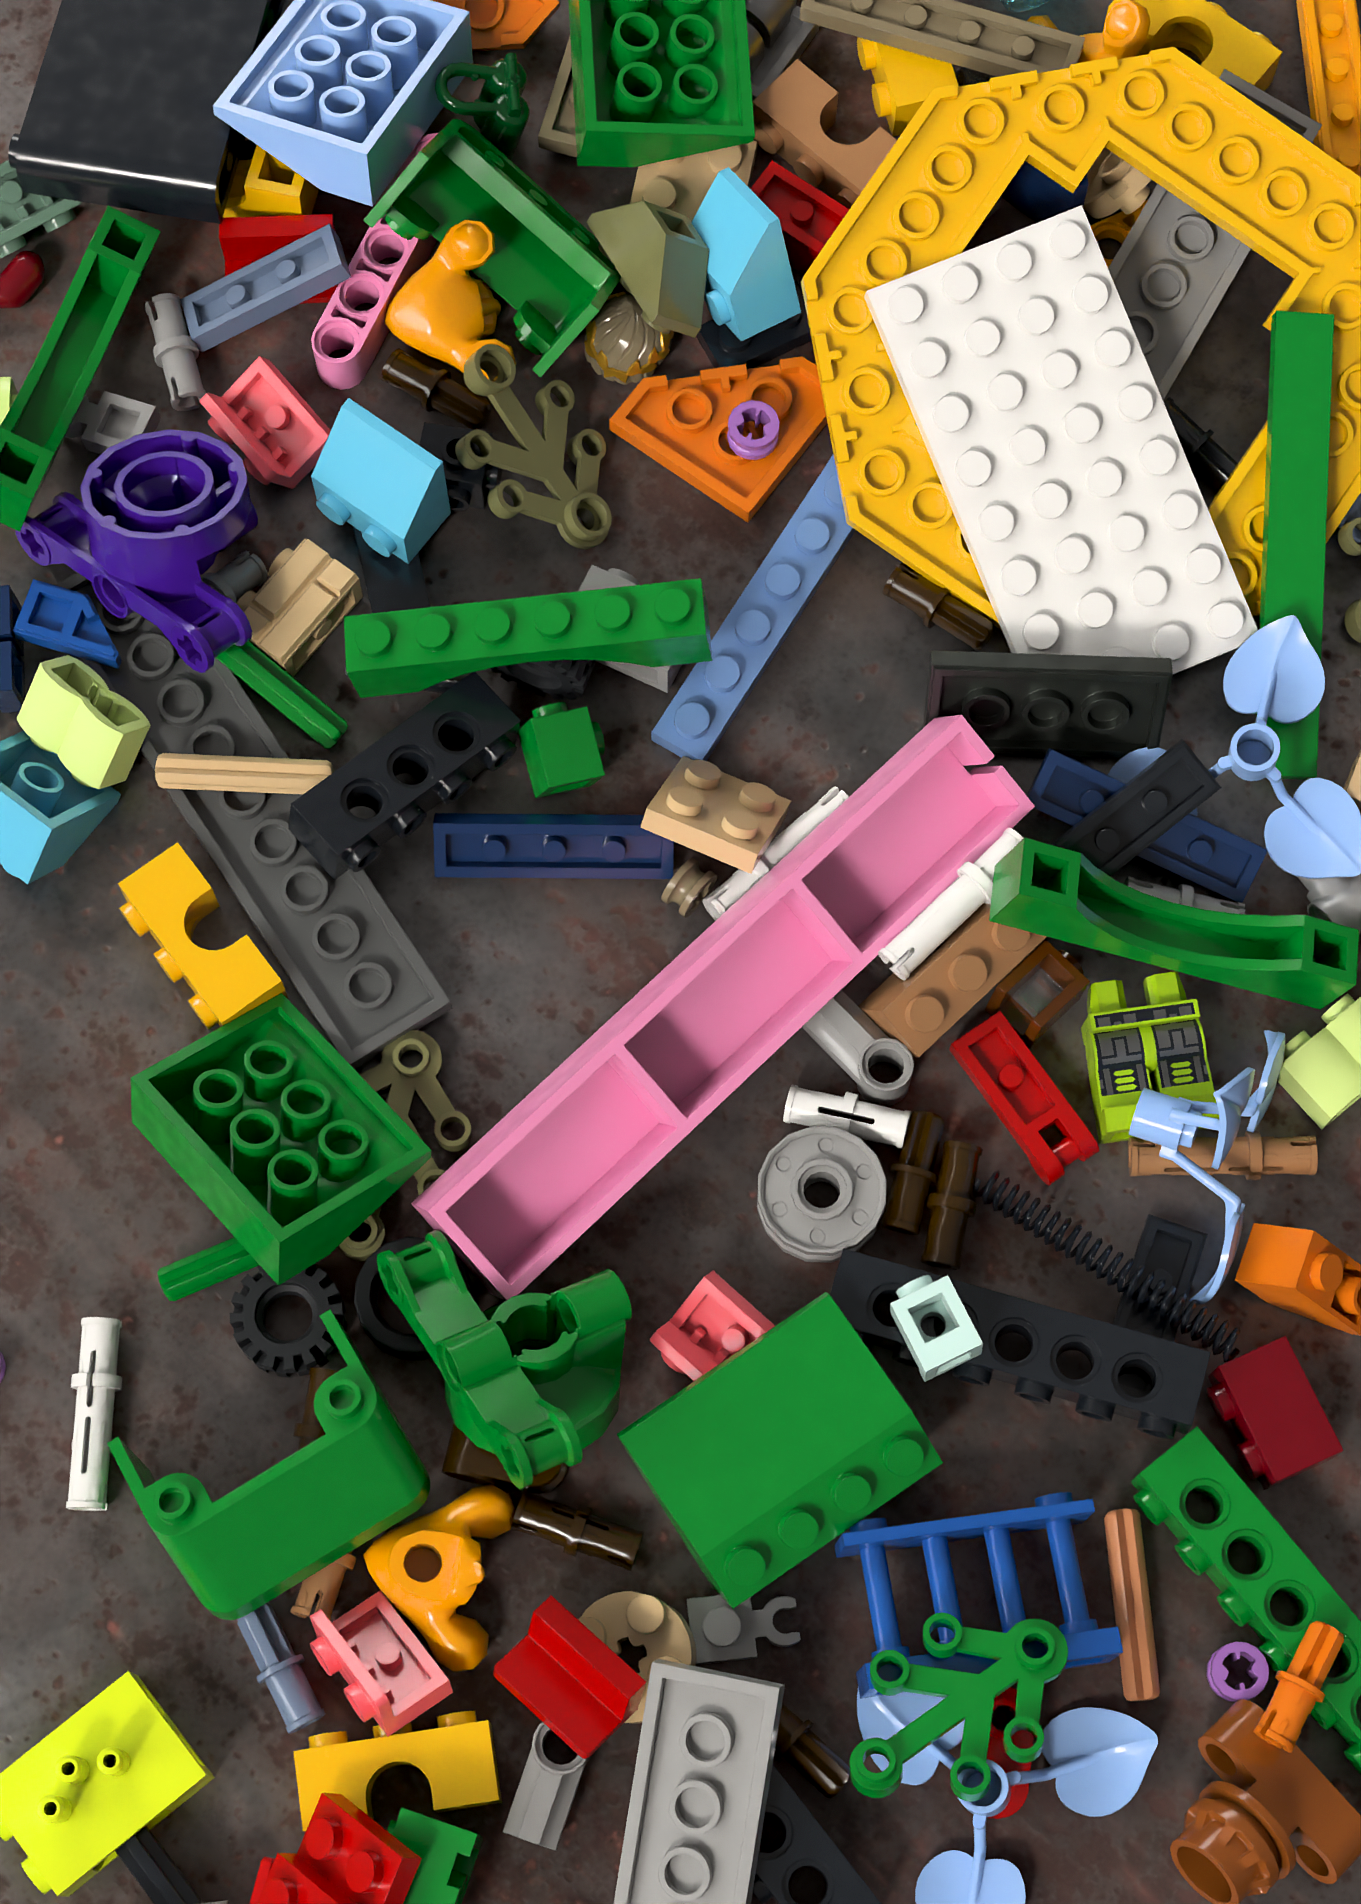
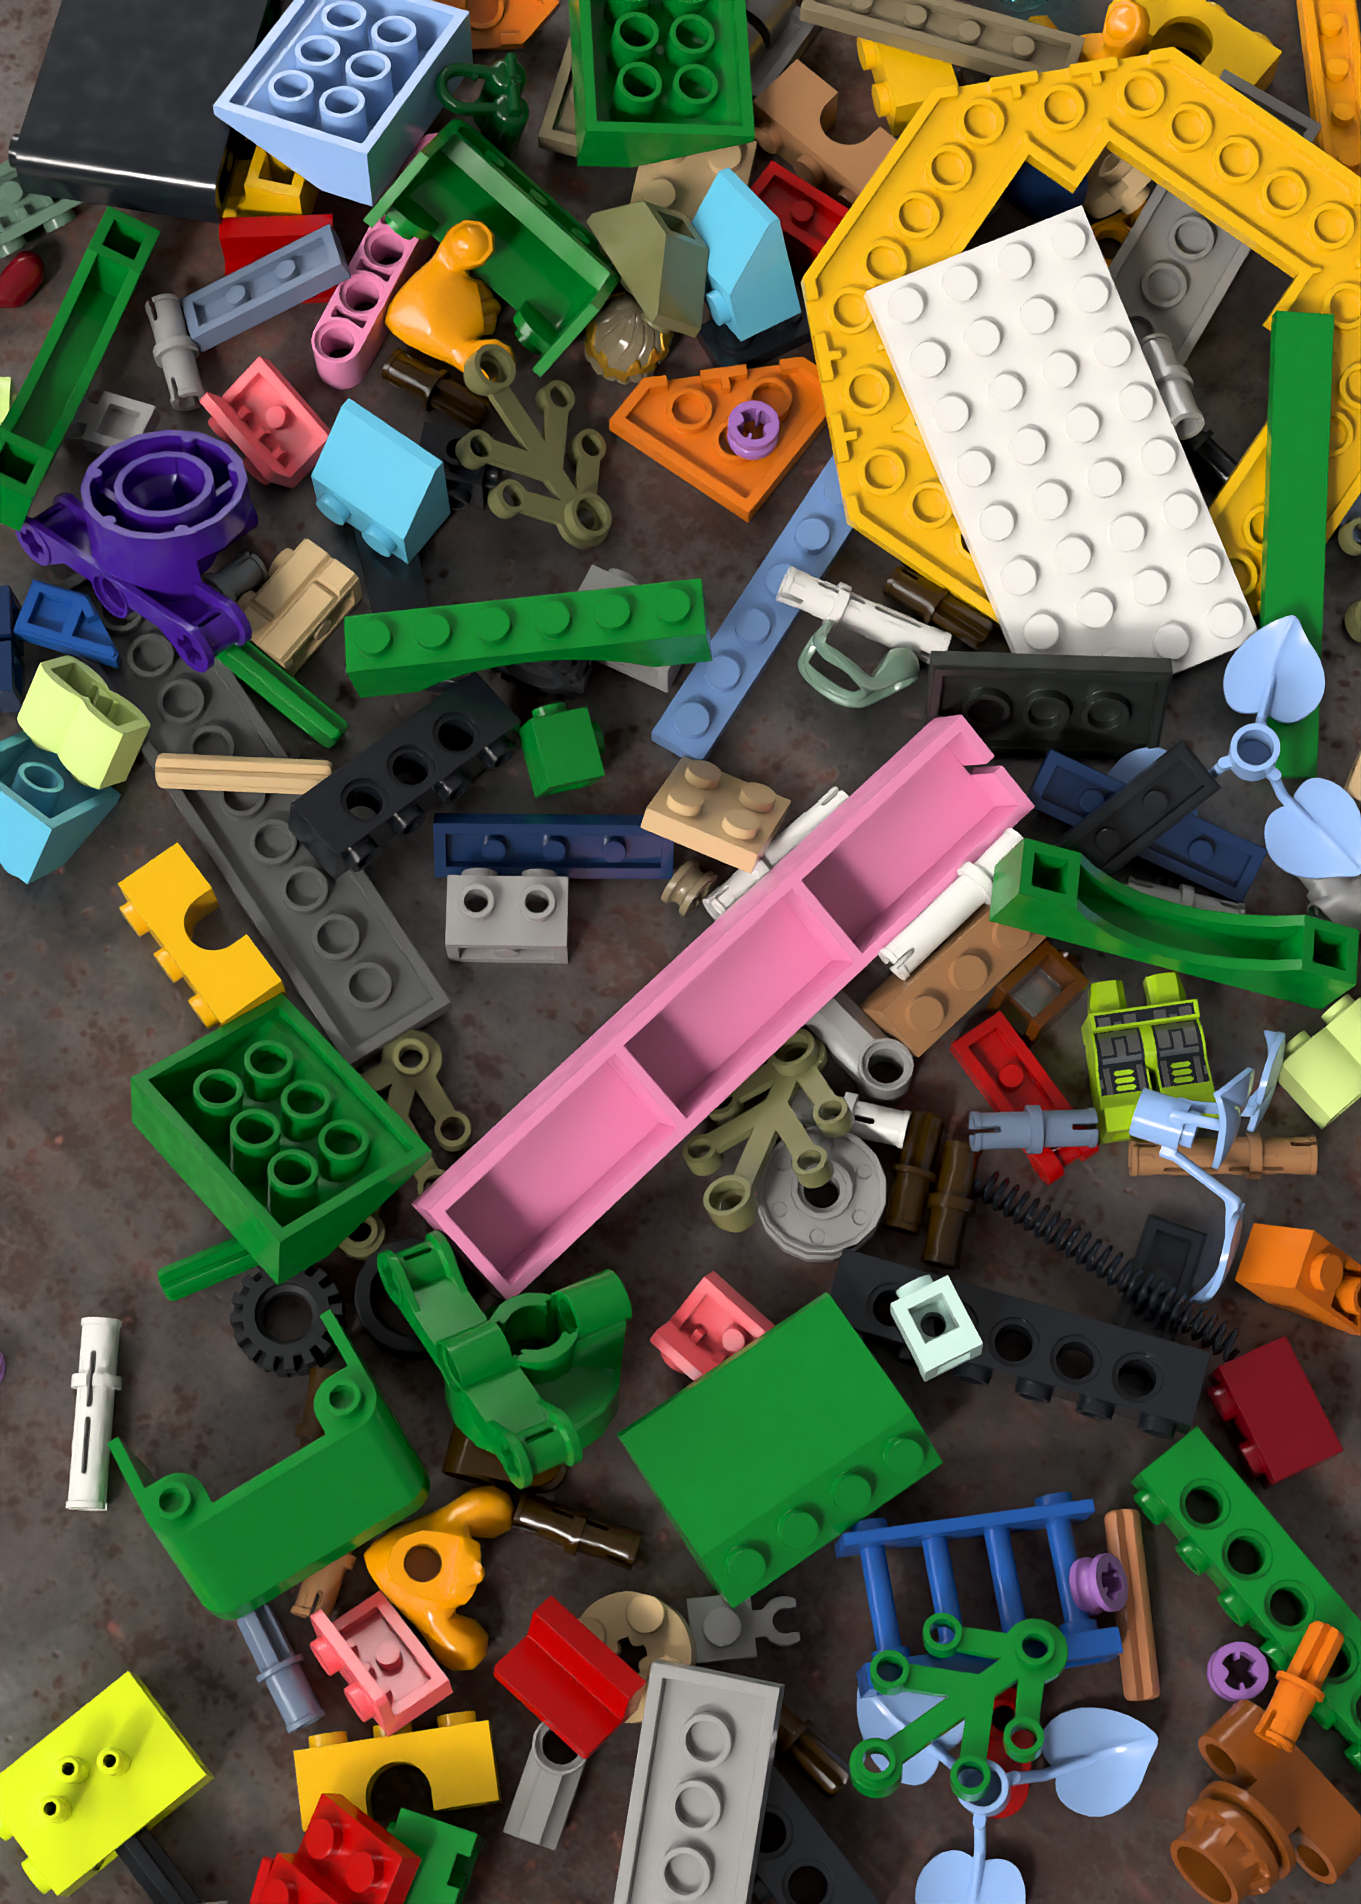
none -> light grey brick [445,868,570,964]
none -> olive plant [682,1028,854,1233]
none -> white pin [776,565,951,664]
none -> sand green piece [798,621,920,708]
none -> sand blue pin [969,1105,1098,1154]
none -> medium lavender bush [1069,1553,1128,1616]
none -> light grey pin [1139,333,1205,440]

